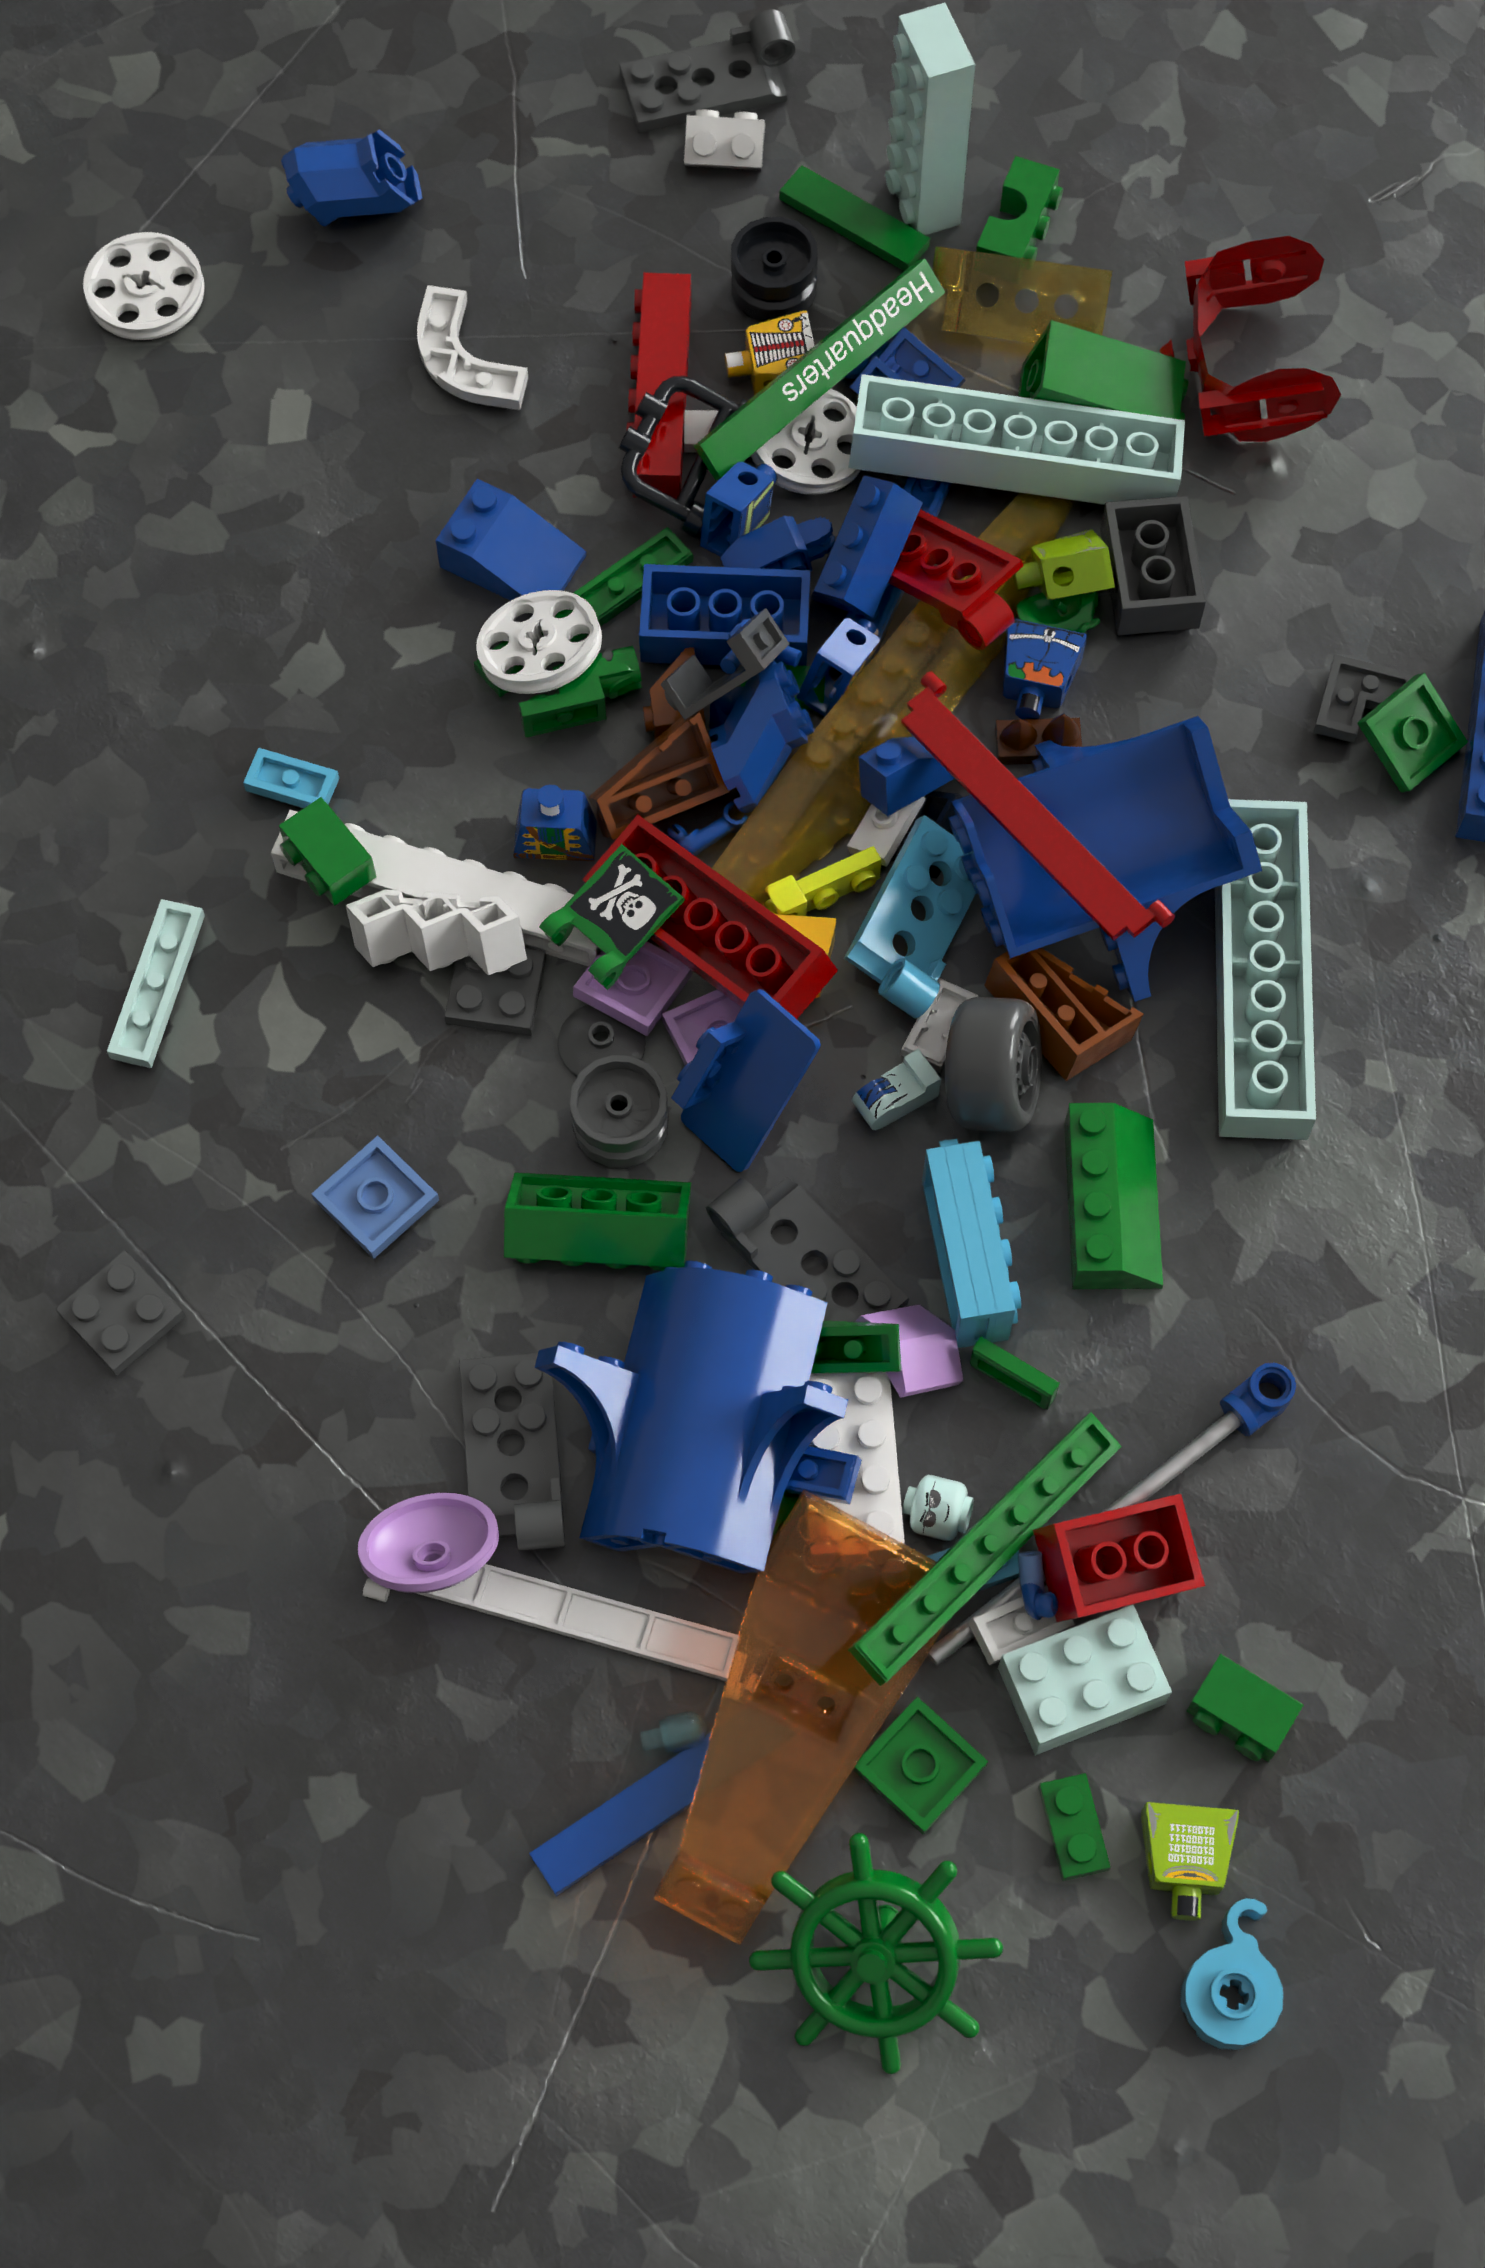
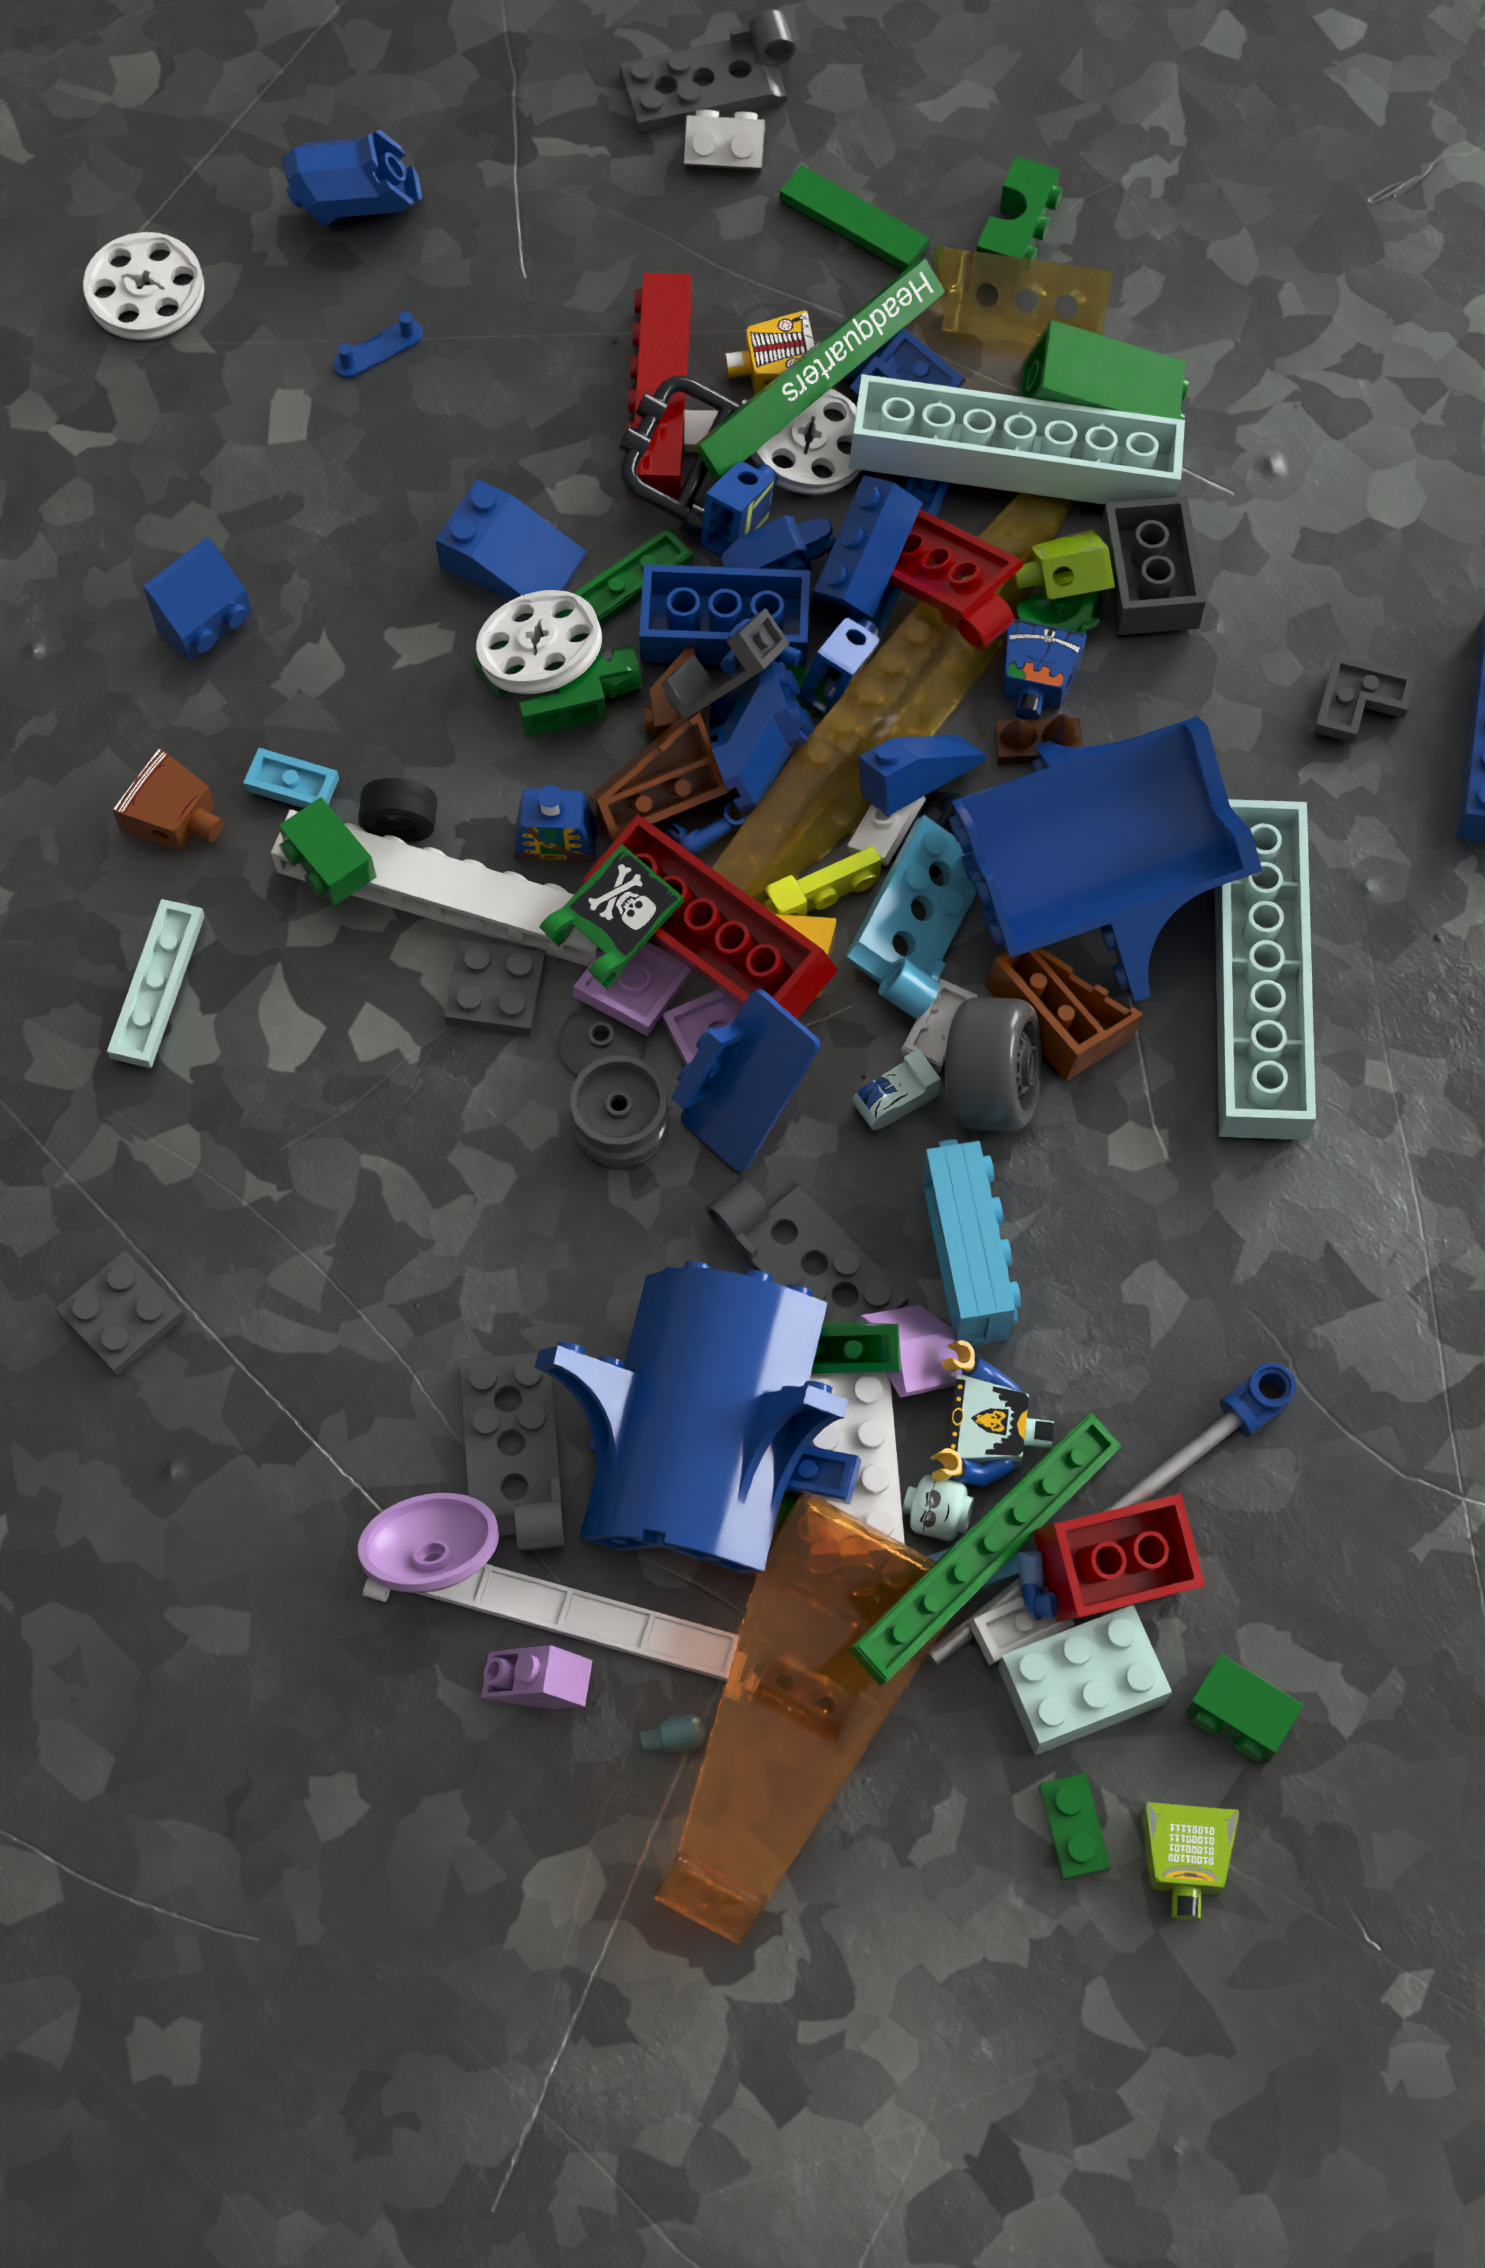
medium blue plate [311,1135,439,1259] -> none
white brick [346,889,527,975] -> none
white plate [417,285,528,410] -> none
green slope [504,1172,691,1271] -> none
blue tile [529,1693,796,1896] -> none
black wheel [731,217,818,322] -> none
green piece [749,1833,1003,2074] -> none
green plate [853,1696,989,1835] -> none
light aqua brick [885,2,975,235] -> none
red piece [901,671,1175,941] -> none
green tile [970,1336,1060,1410] -> none
green slope [1064,1103,1163,1289] -> none
red animal [1160,236,1341,442] -> none
medium azure piece [1181,1898,1283,2050] -> none
green plate [1357,673,1468,792] -> none
none -> dark orange torso [112,748,224,850]
none -> blue slope [143,537,252,661]
none -> blue piece [333,312,423,378]
none -> black tyre [358,778,437,842]
none -> lavender slope [481,1645,593,1709]
none -> torso [931,1341,1054,1487]

